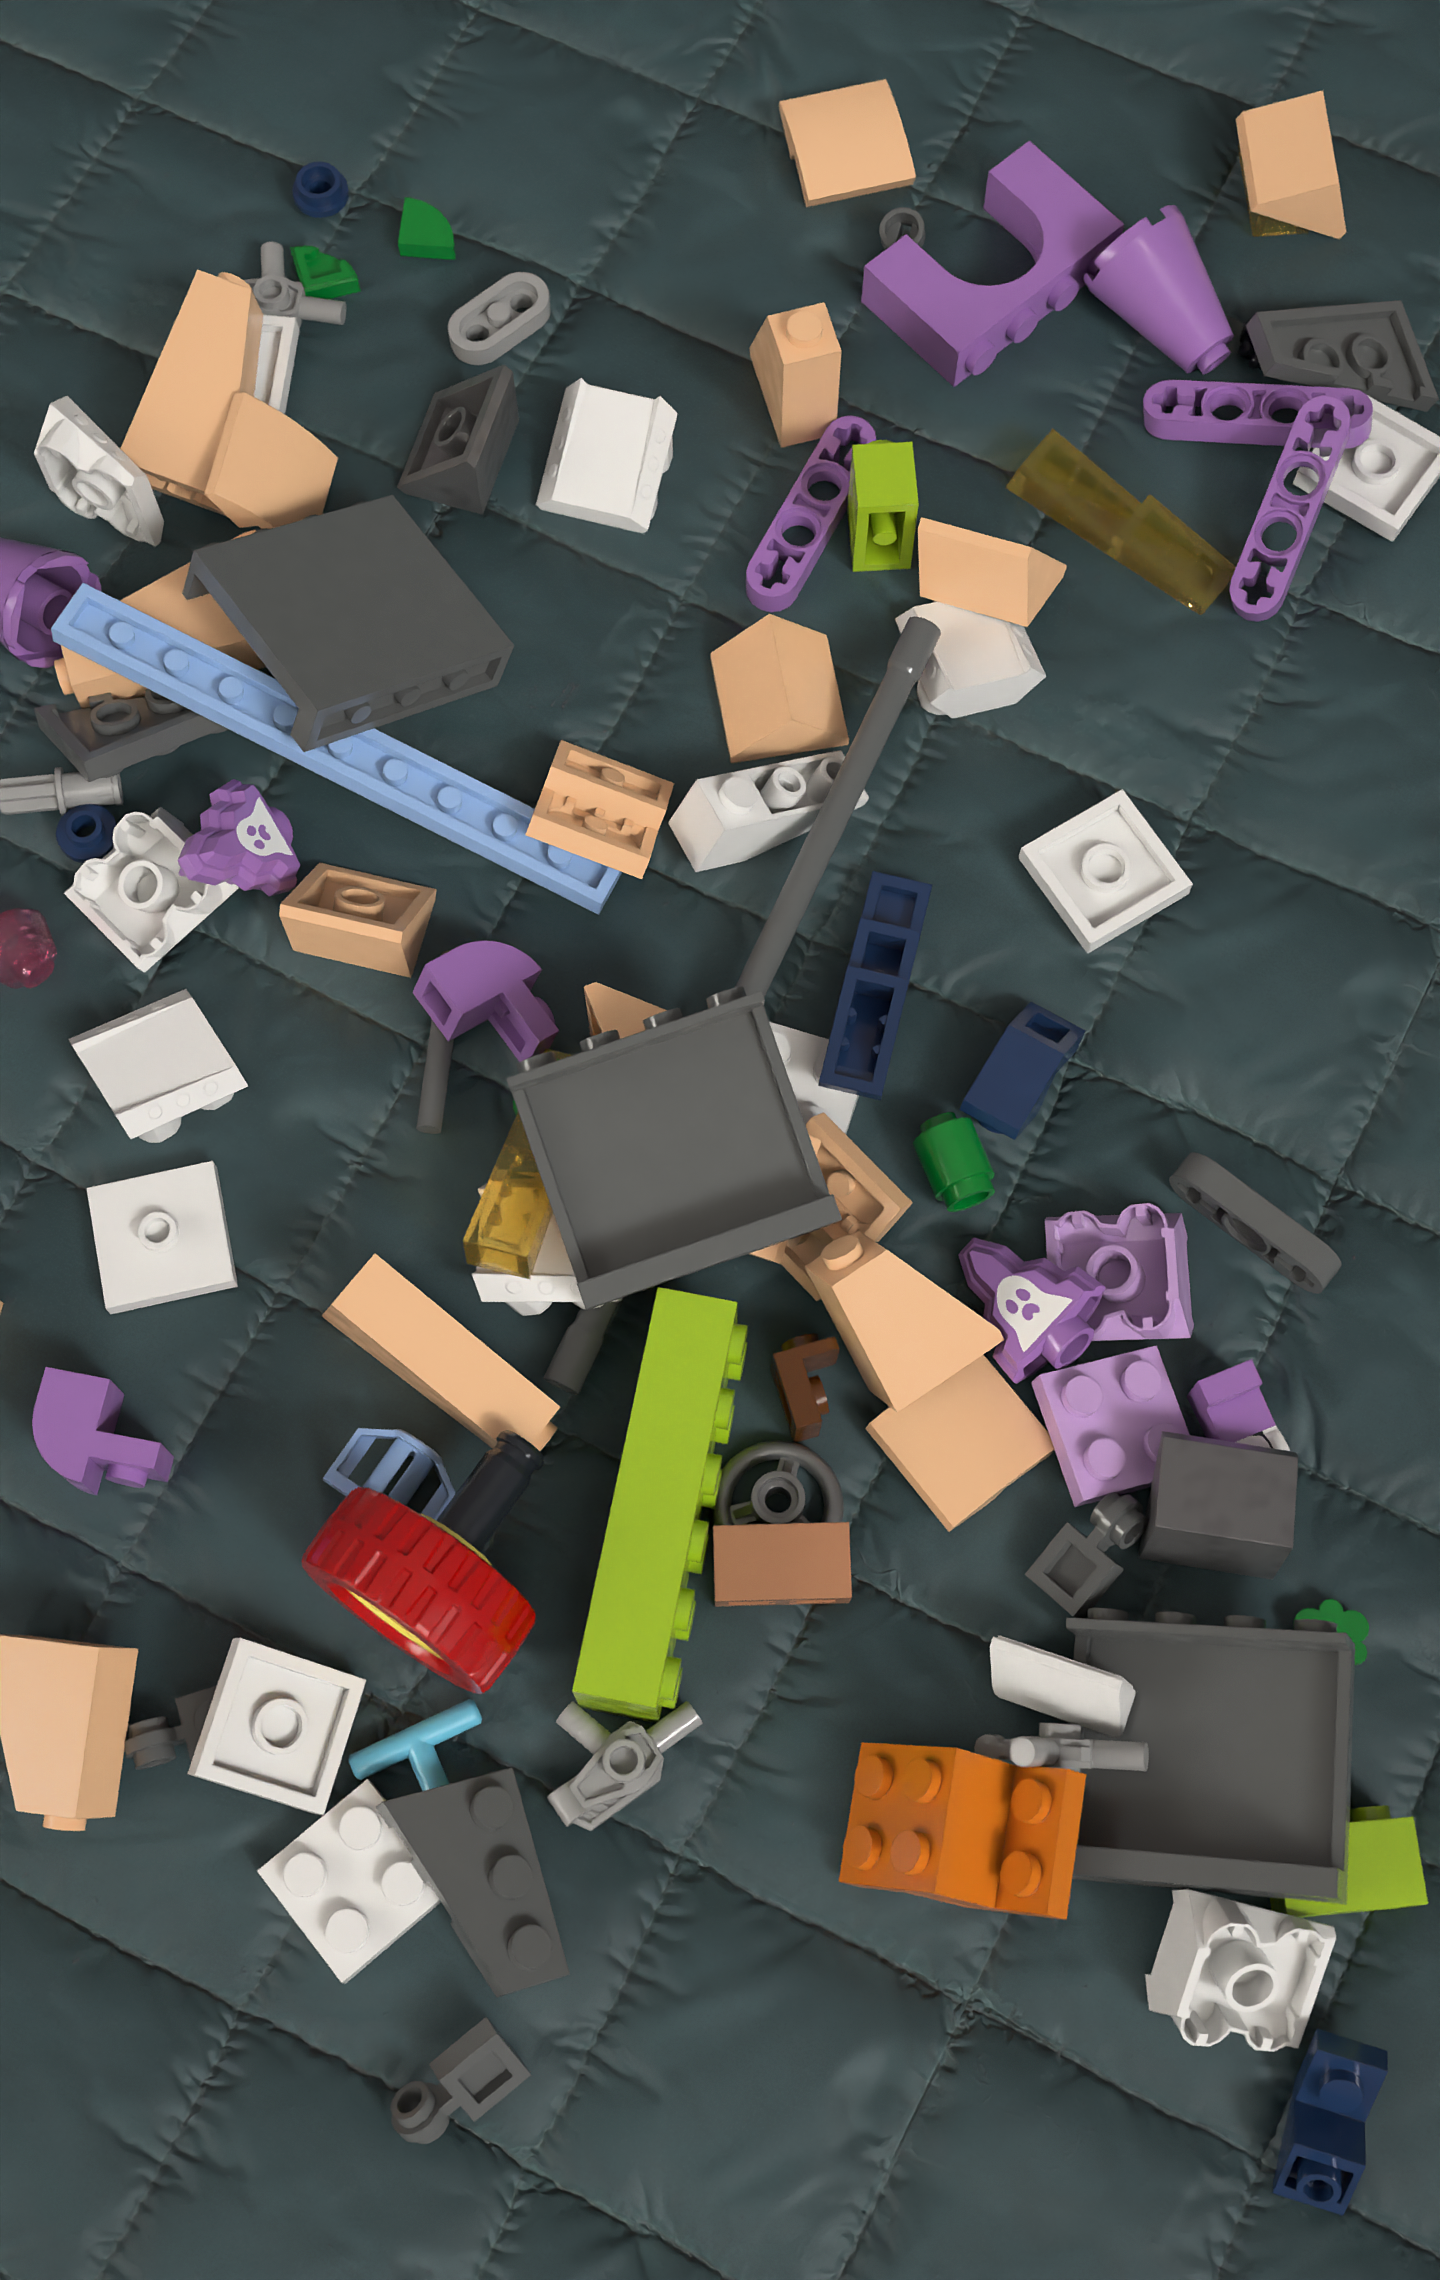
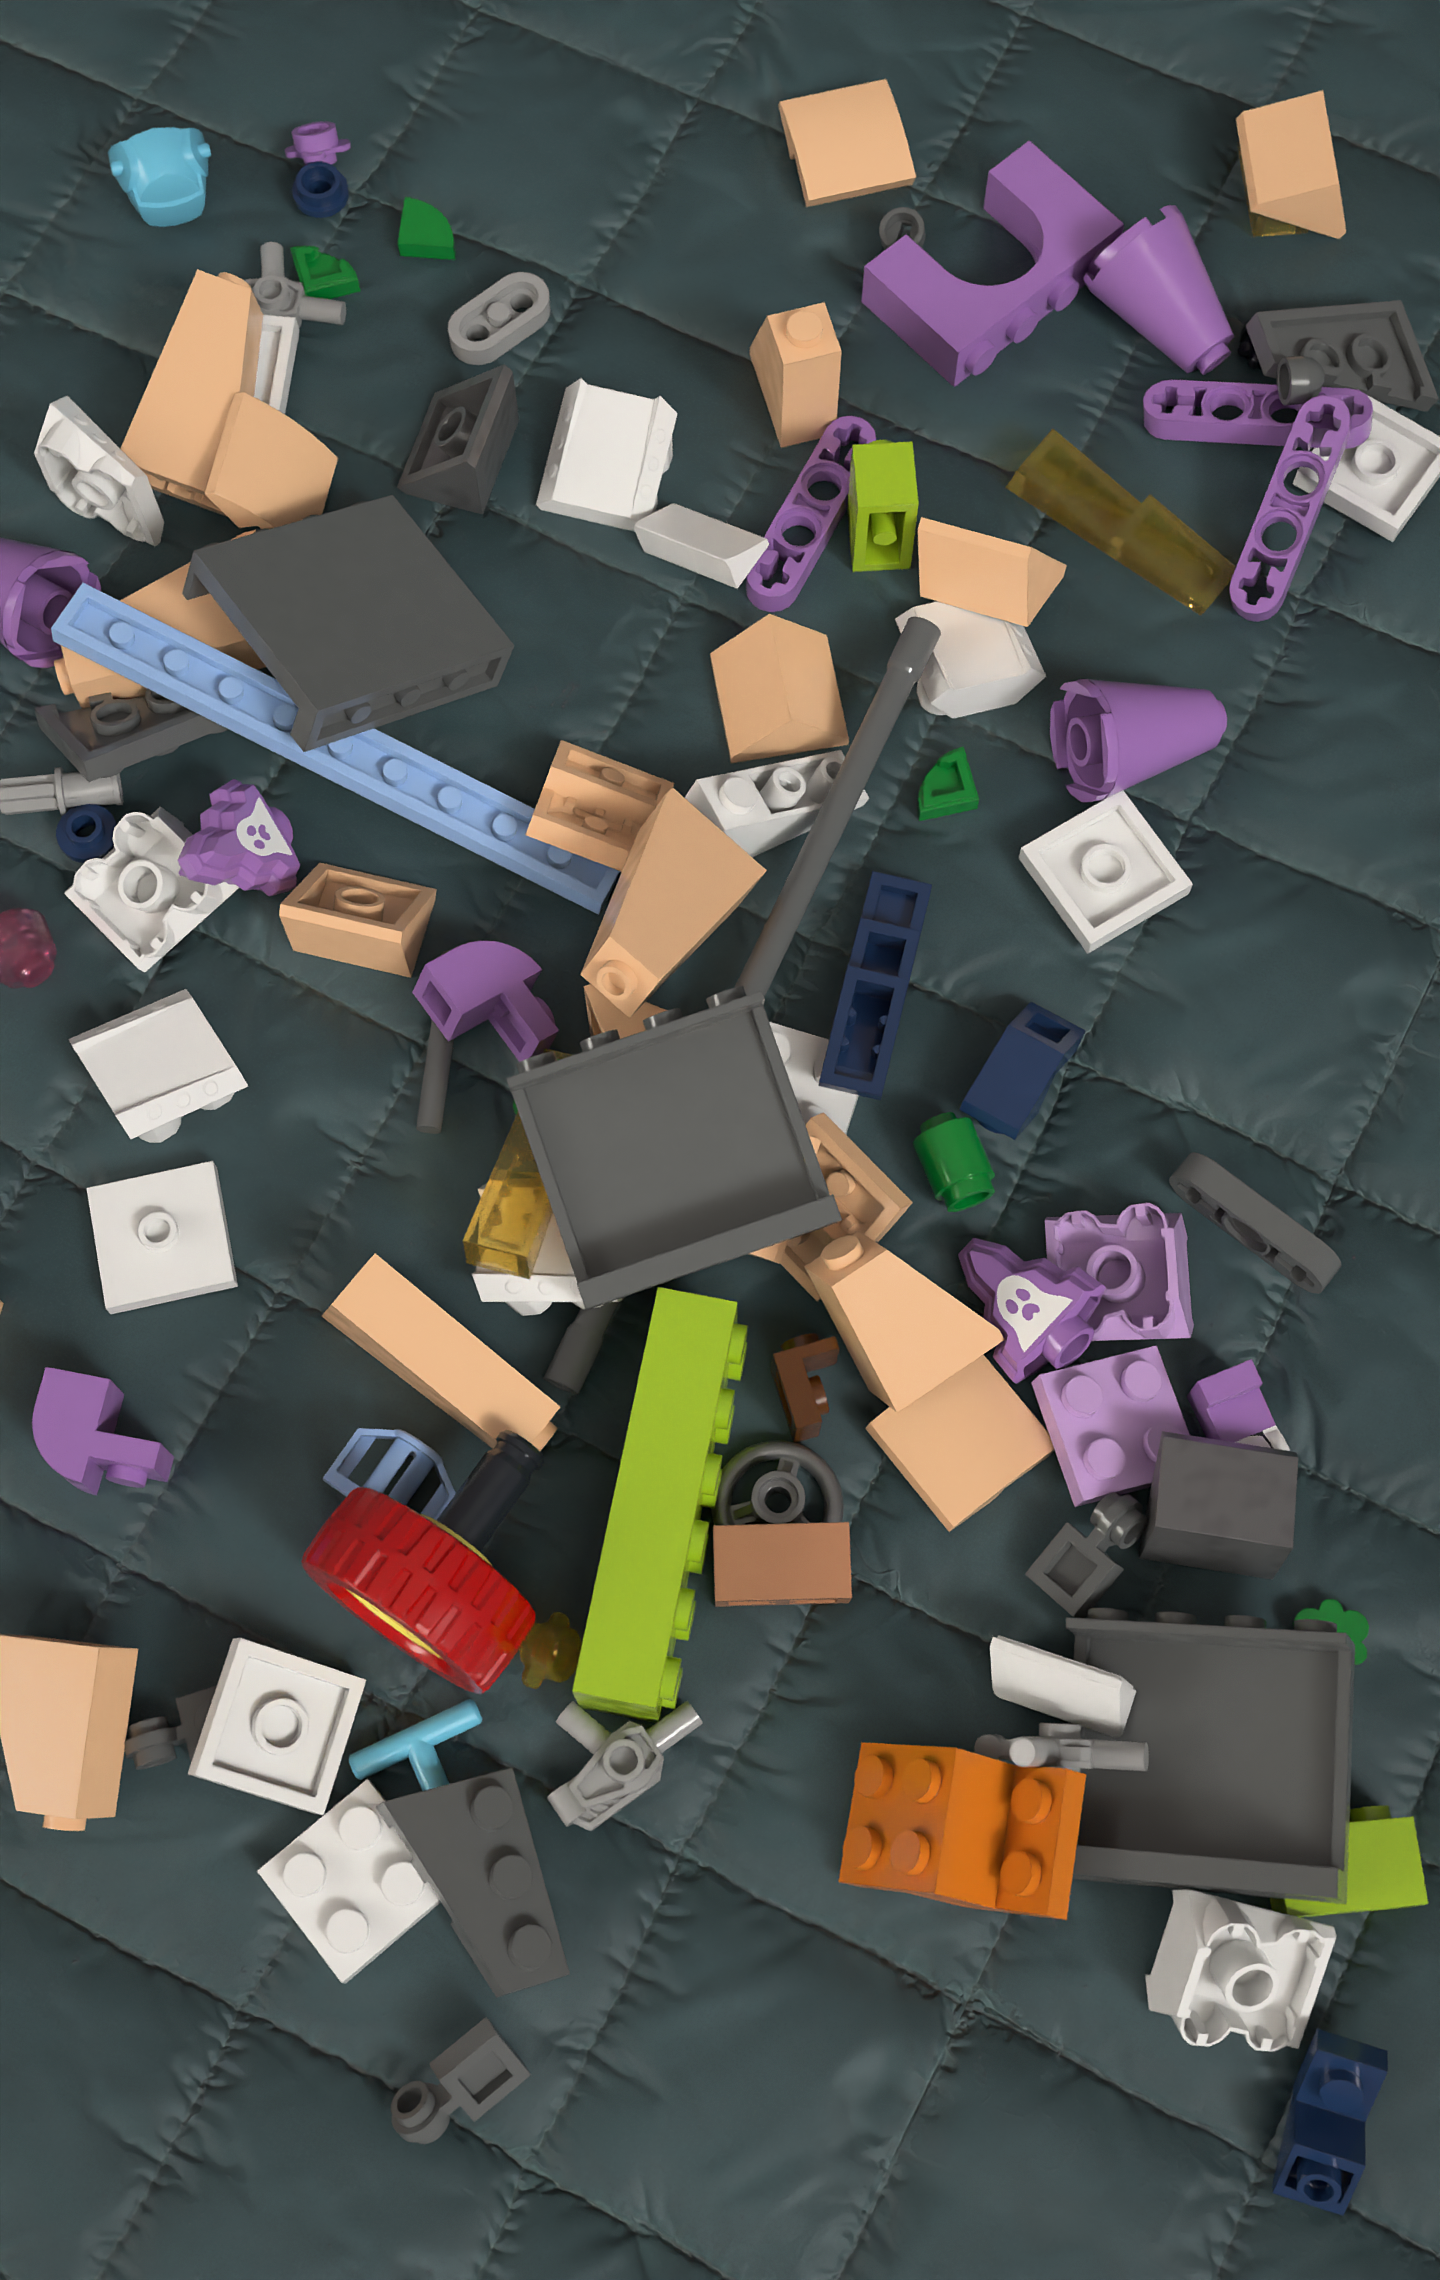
none -> medium azure helmet [108,127,211,227]
none -> medium lavender plate [285,122,351,165]
none -> clear yellow plate [520,1612,581,1689]
none -> light nougat slope [580,788,767,1018]
none -> white slope [634,503,769,589]
none -> green tile [917,746,979,821]
none -> medium lavender cone [1050,679,1227,802]
none -> dark grey hinge [1277,355,1325,406]

